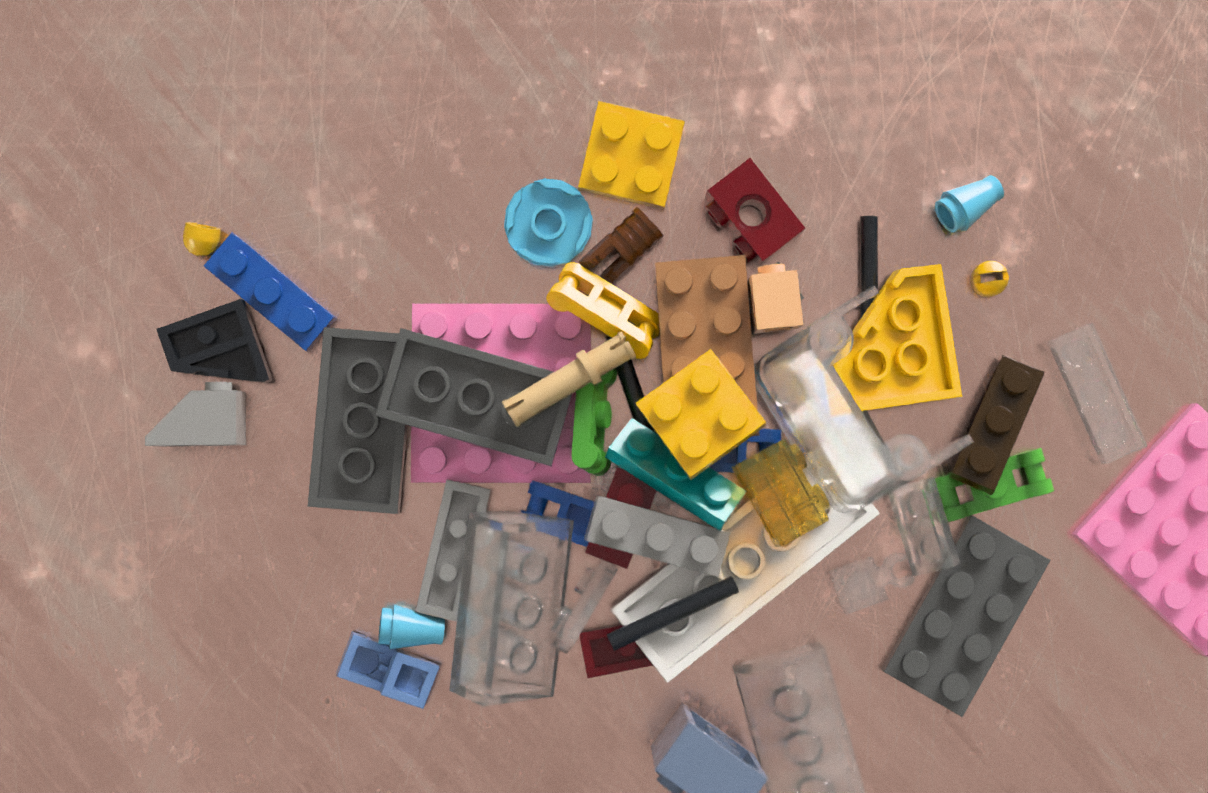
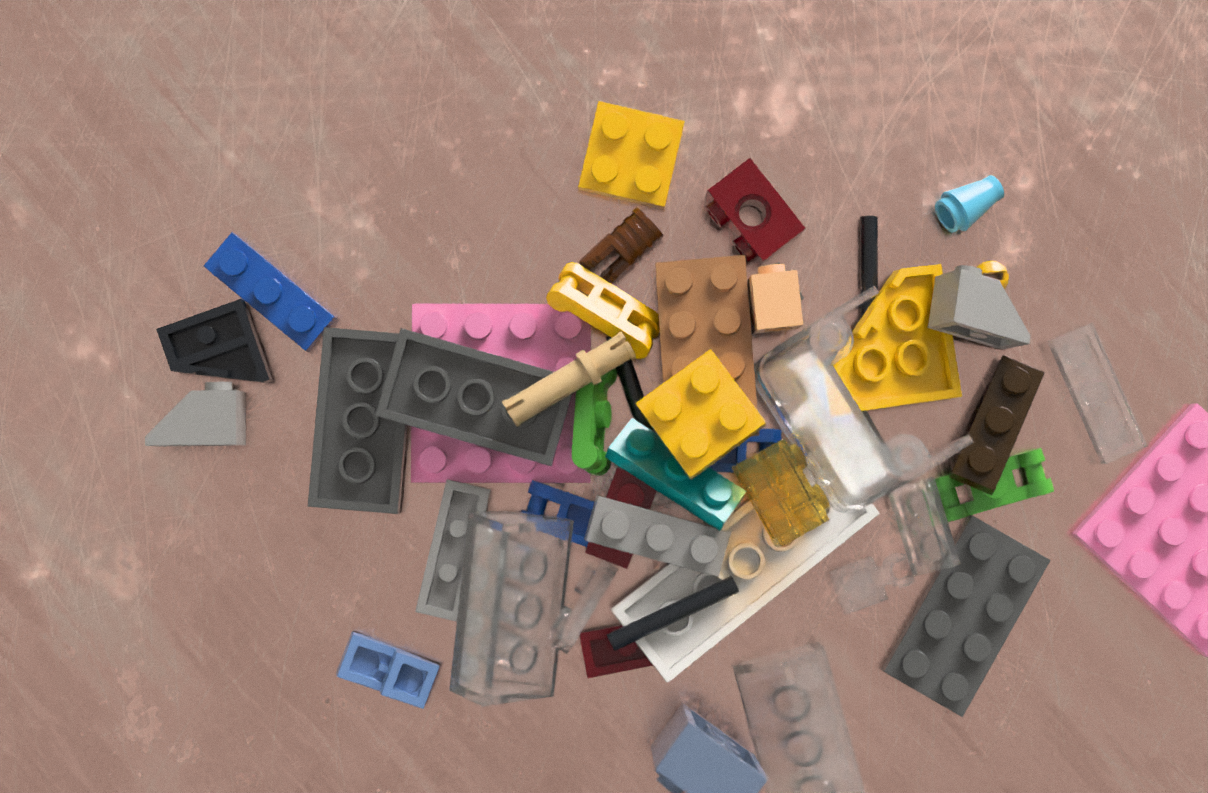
yellow hinge [183,222,221,256] -> none
medium azure cone [378,604,445,649] -> none
medium azure tile [504,178,593,268] -> none
none -> light grey slope [928,265,1031,350]

